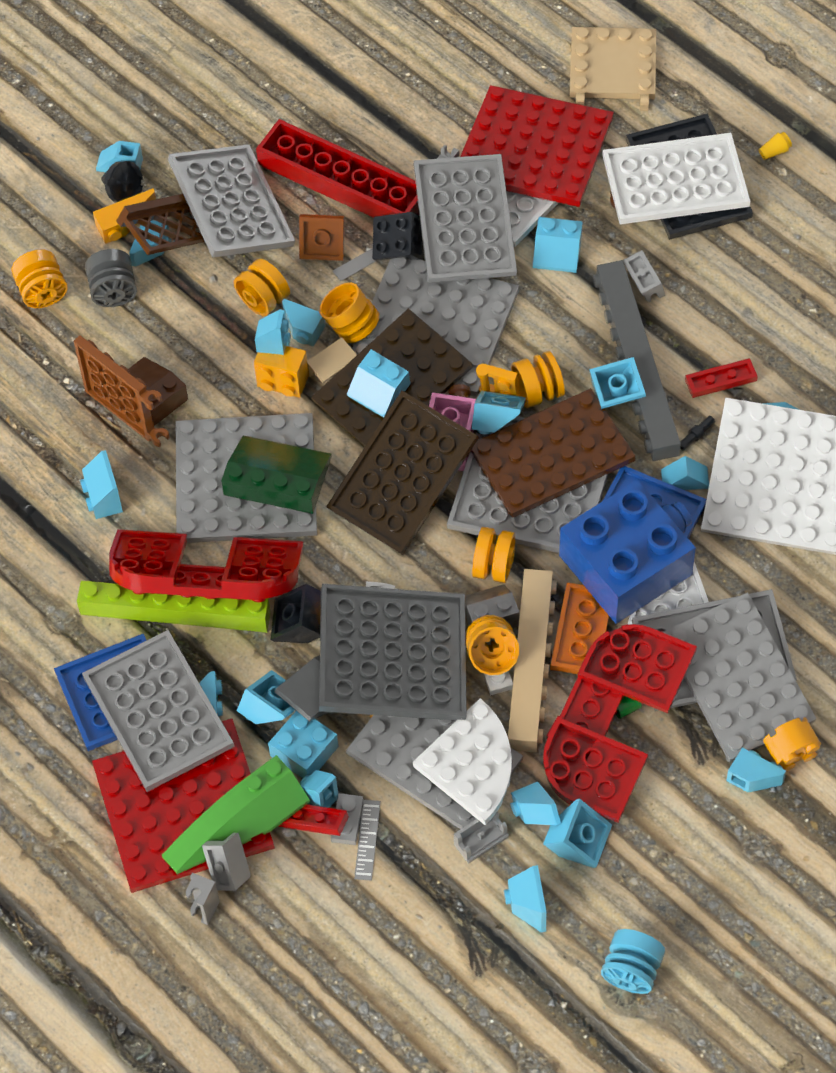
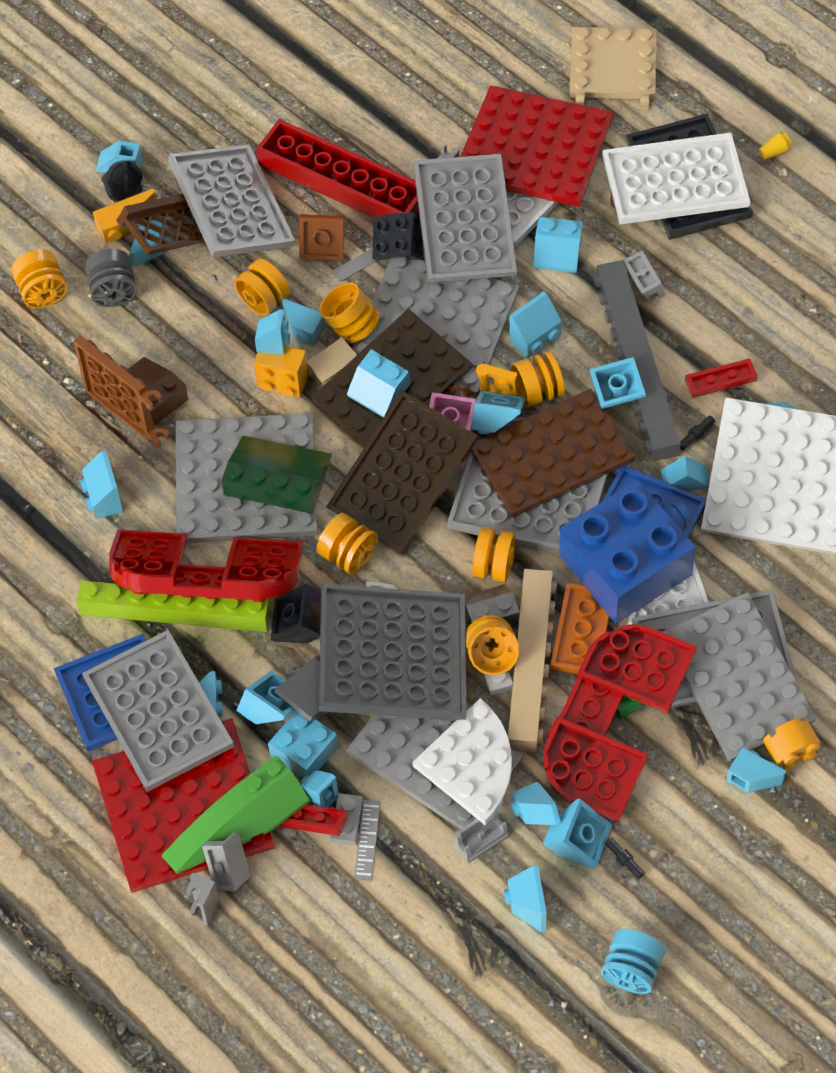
none -> light orange wheel [316,513,378,575]
none -> medium azure slope [510,291,562,358]
none -> black bar [604,837,645,879]

